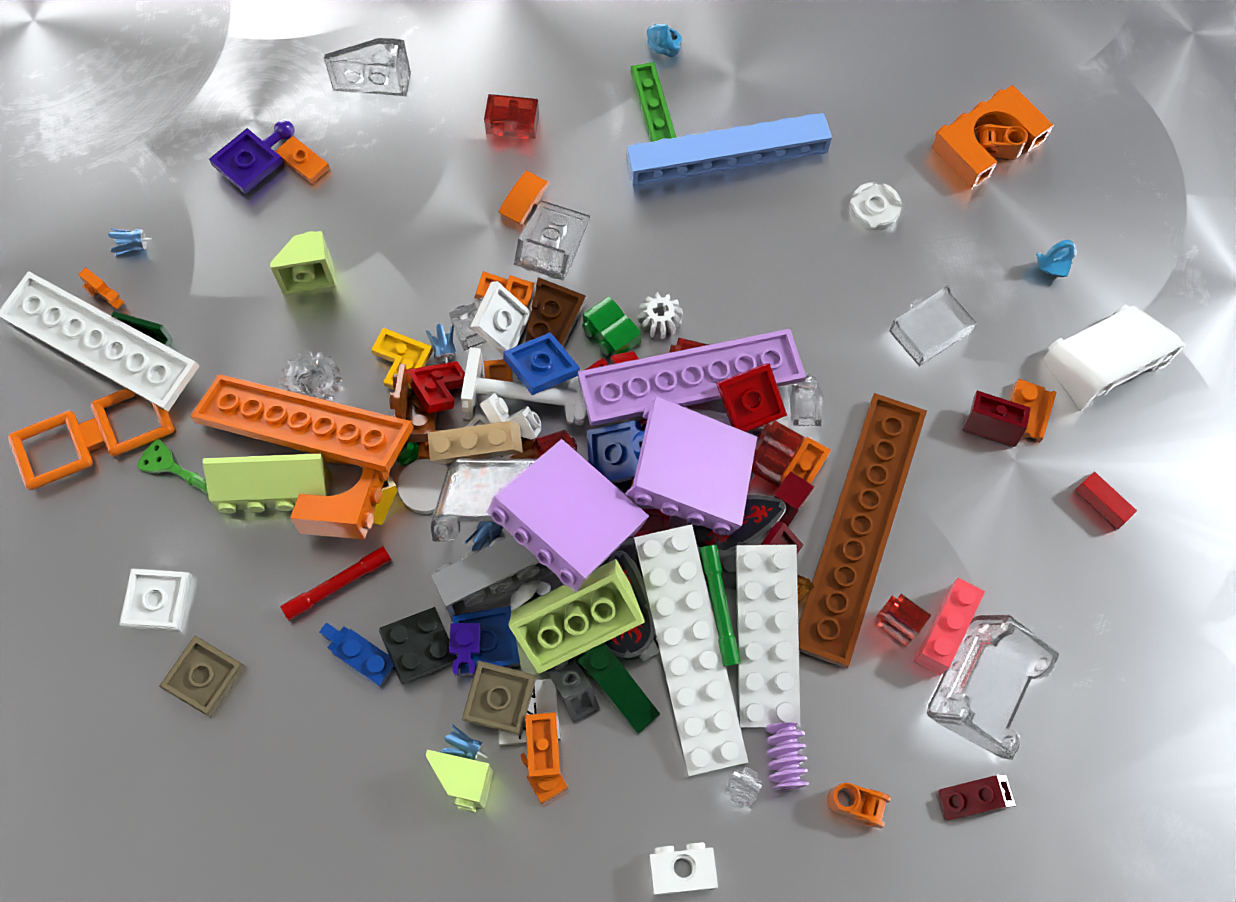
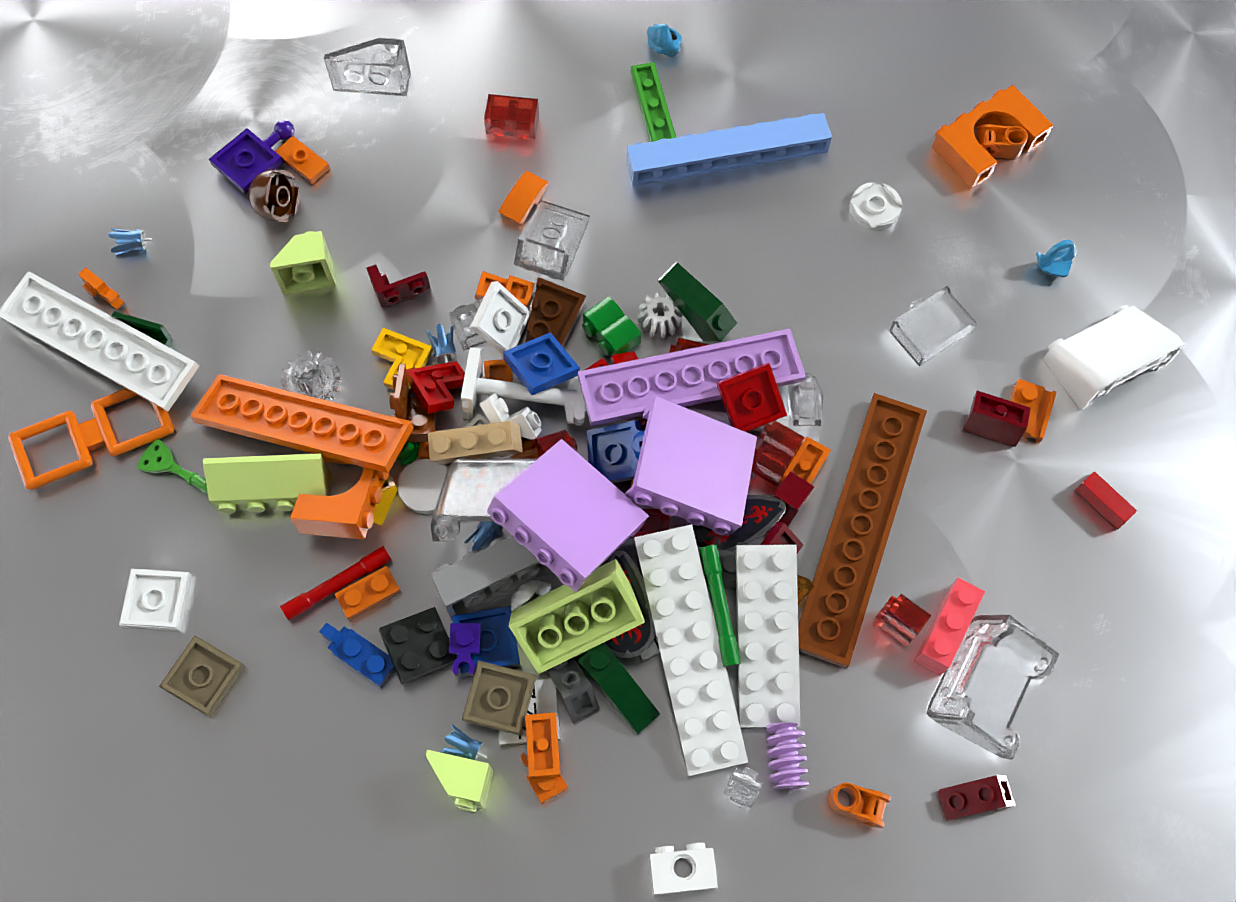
none -> reddish brown cylinder [249,169,300,222]
none -> orange plate [335,565,402,621]
none -> dark red bracket [366,264,430,306]
none -> dark green slope [657,262,737,342]

